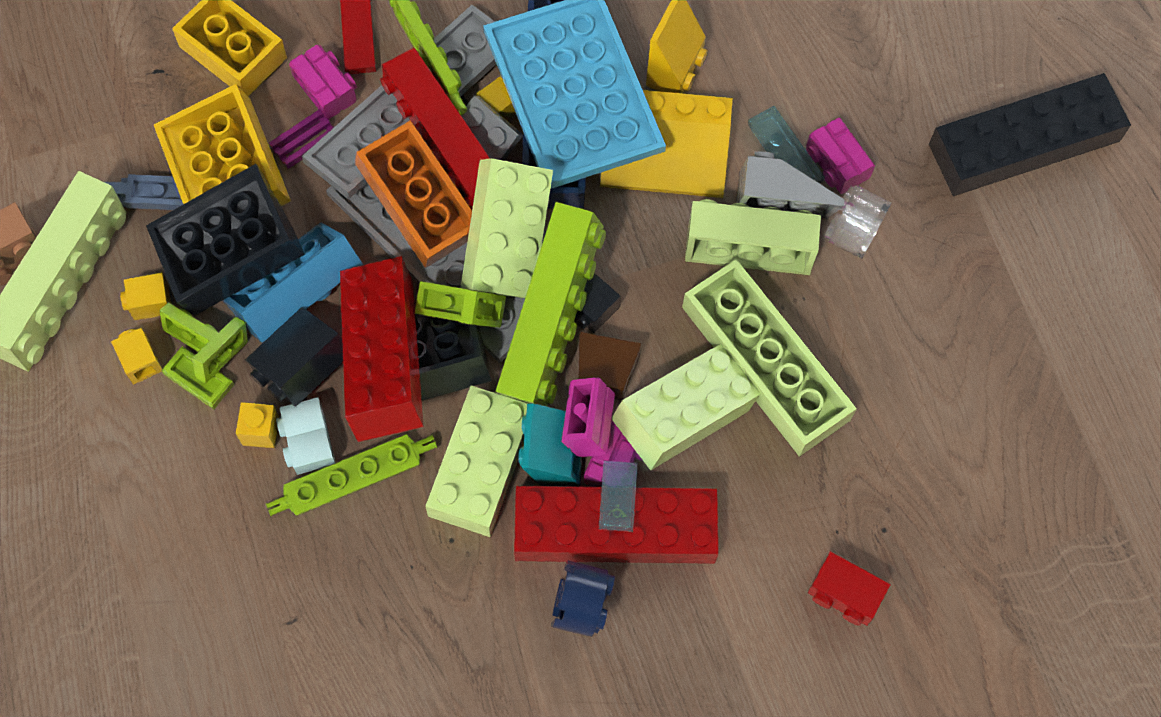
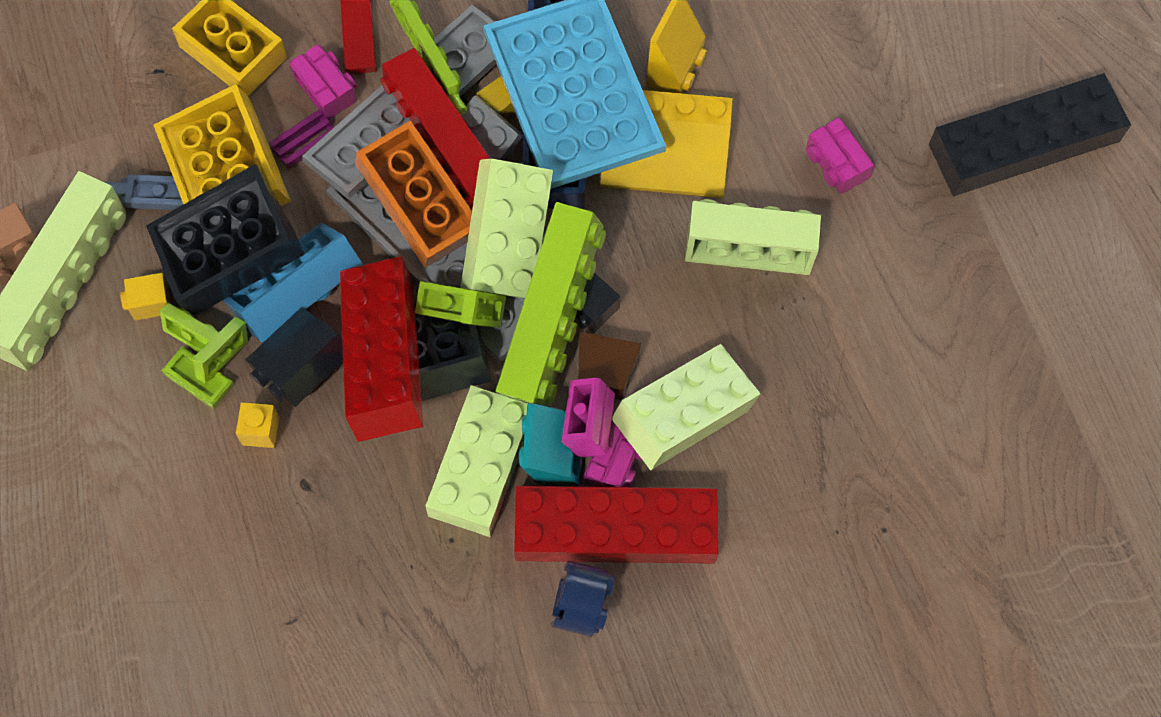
yellow brick [111,328,162,385] -> none
lime plate [266,434,437,516] -> none
light aqua brick [276,397,336,475] -> none
clear light blue tile [599,461,638,532] -> none
yellowish green brick [682,259,857,457] -> none
light grey slope [736,151,844,219] -> none
clear light blue tile [748,106,825,184] -> none
red brick [807,551,891,626] -> none
clear brick [824,186,892,259] -> none

